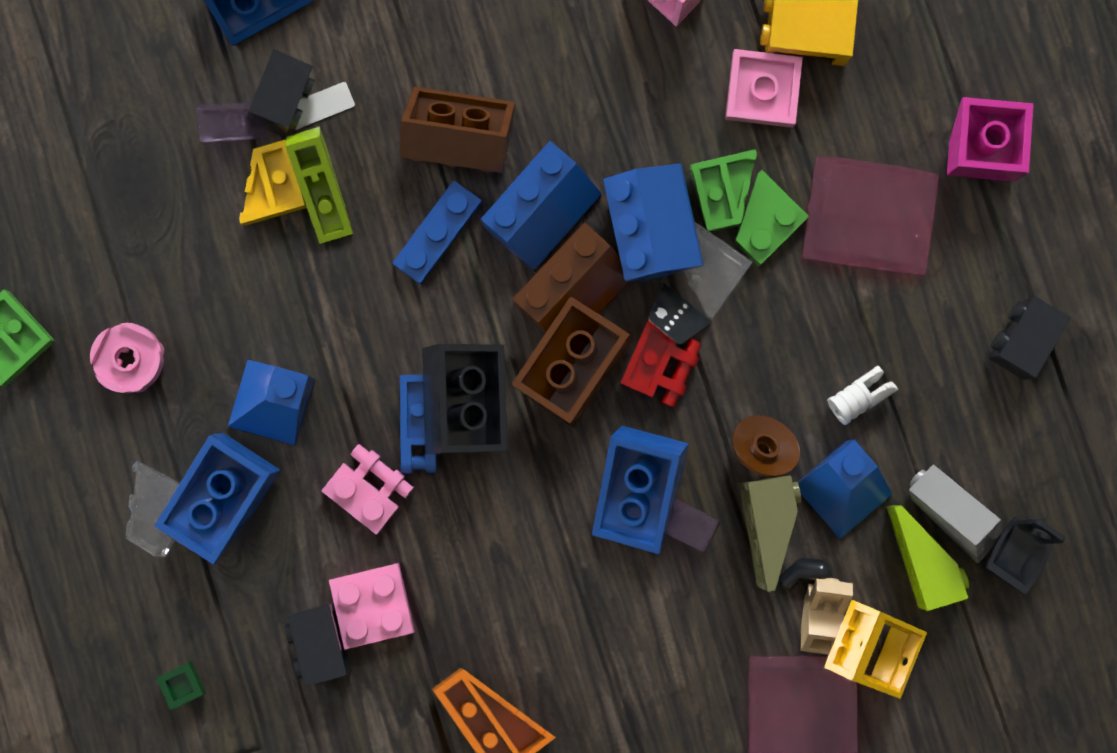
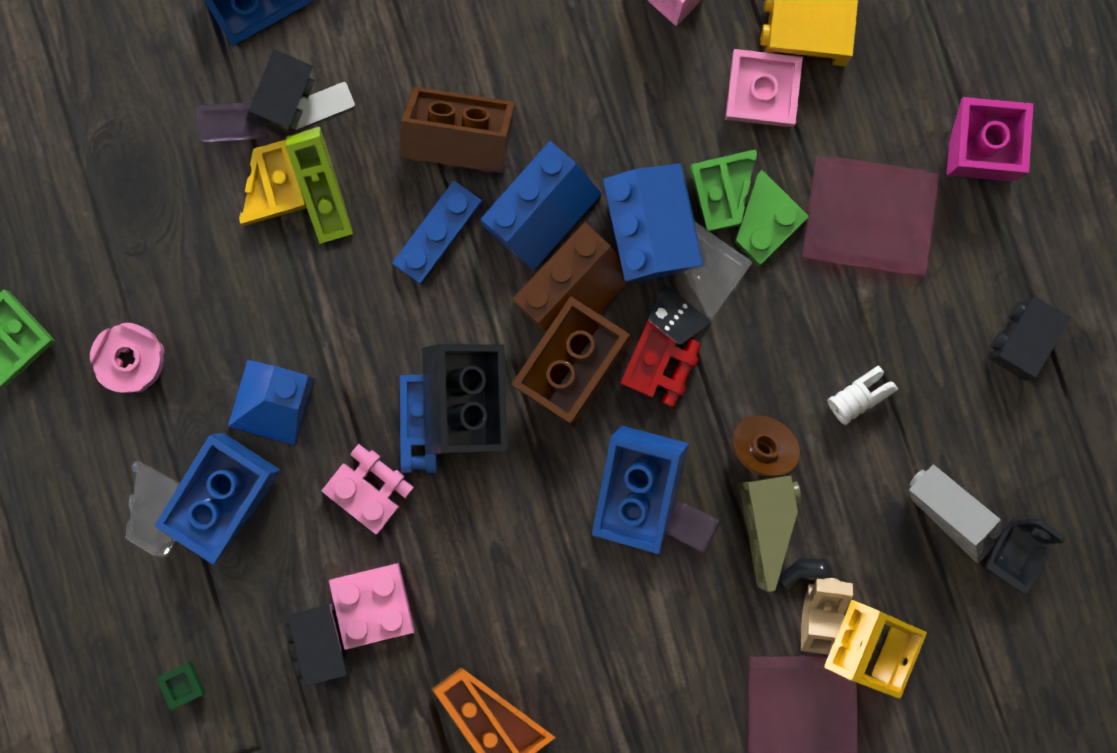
blue slope [798,439,892,539] -> none
lime slope [886,505,969,611] -> none

